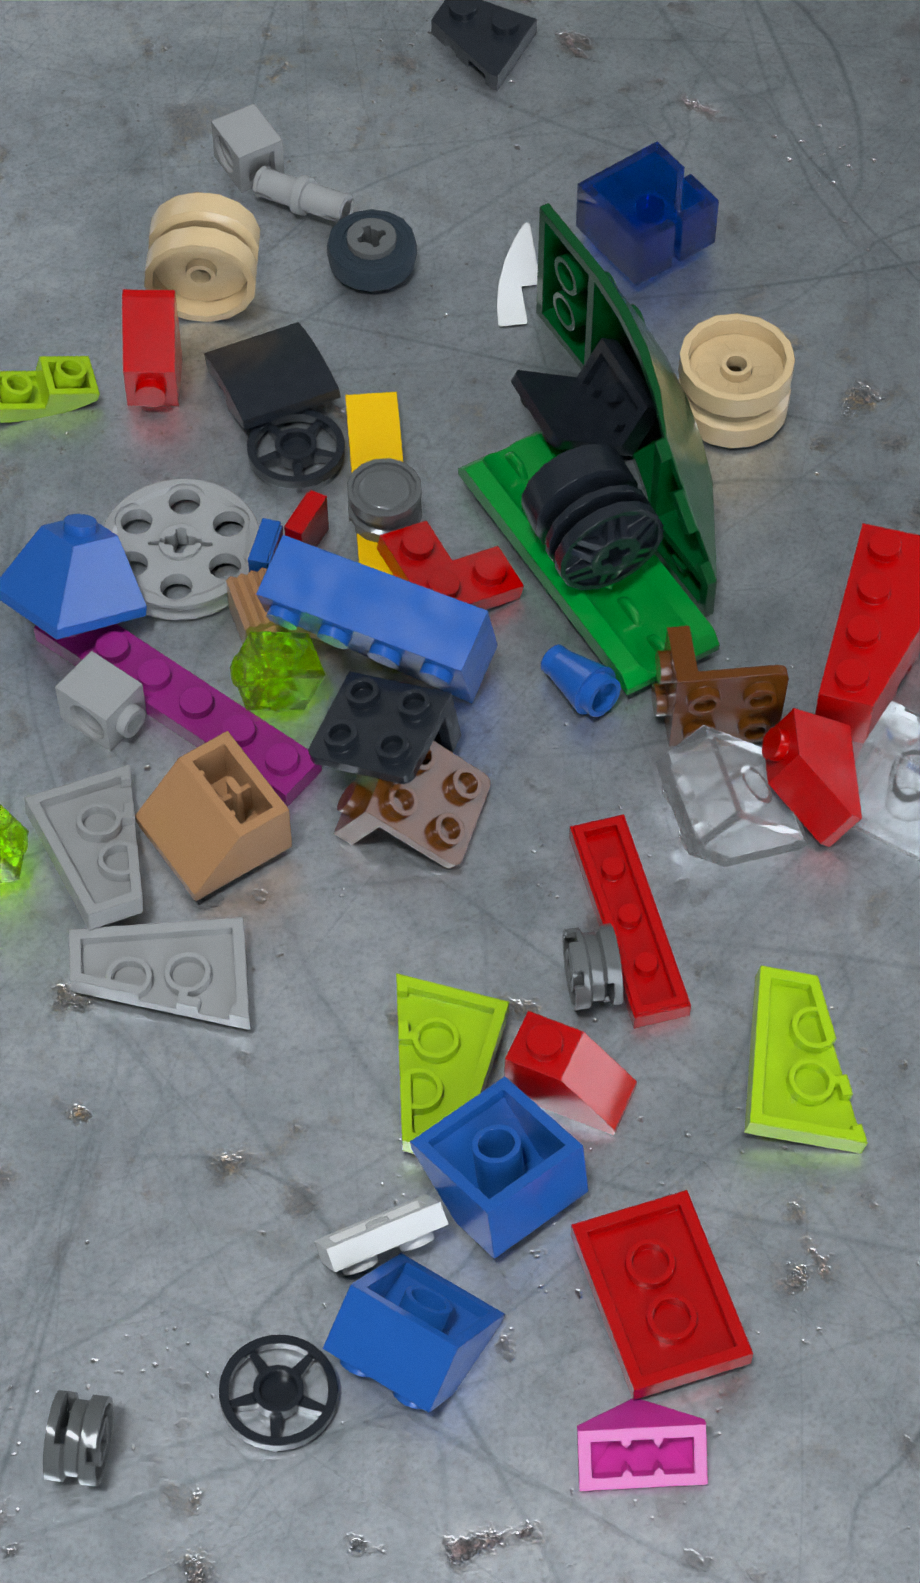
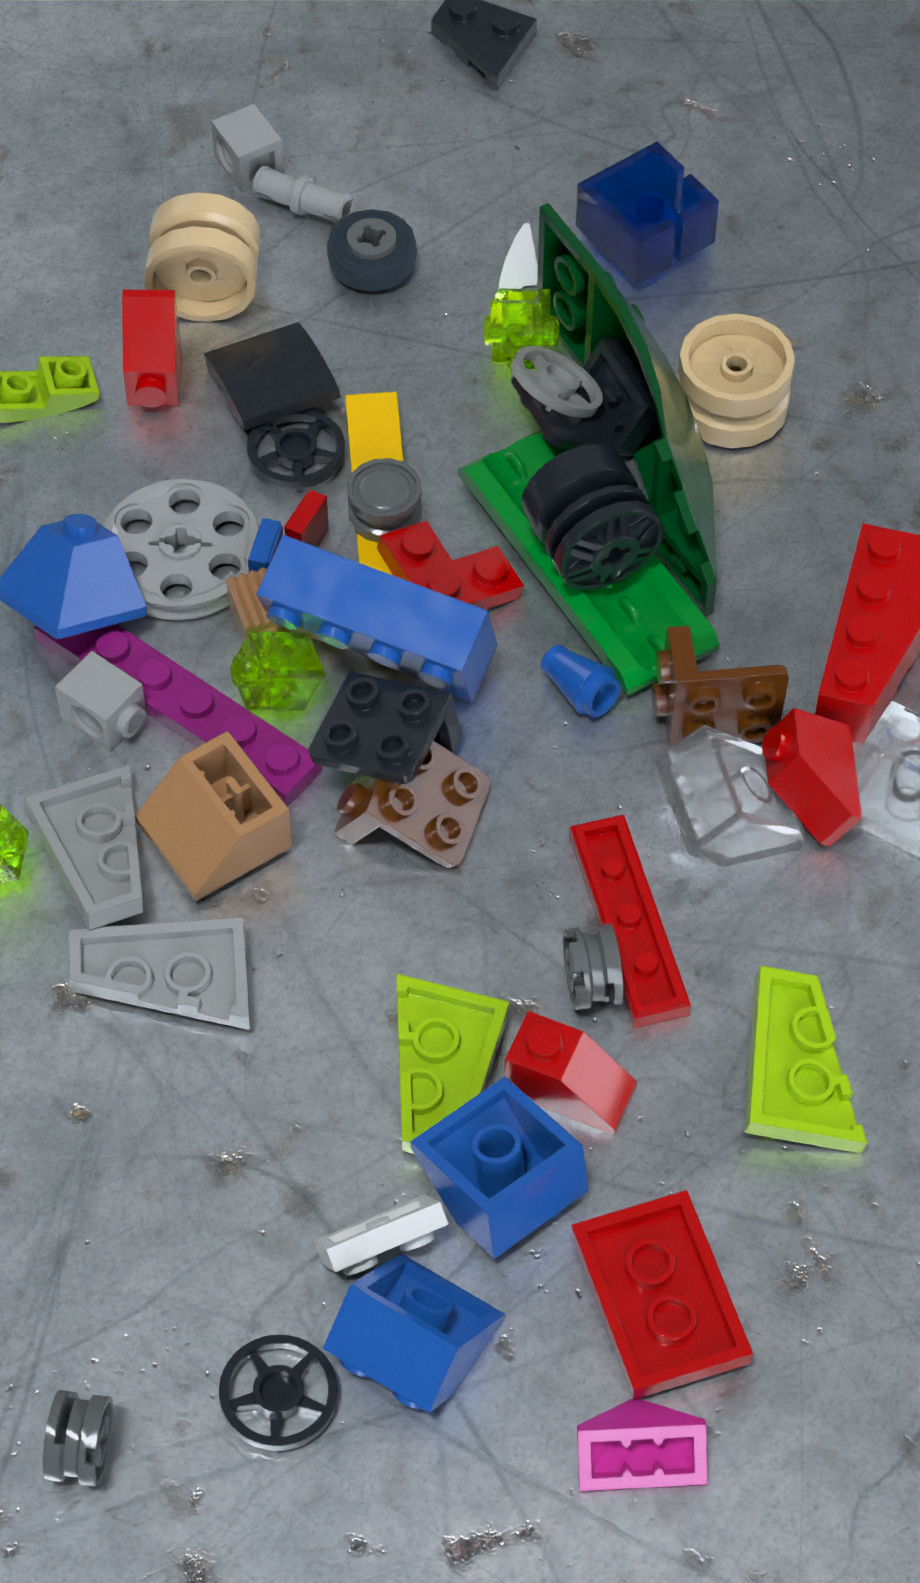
none -> clear neon green brick [483,288,560,369]
none -> light grey wheel [511,346,603,418]

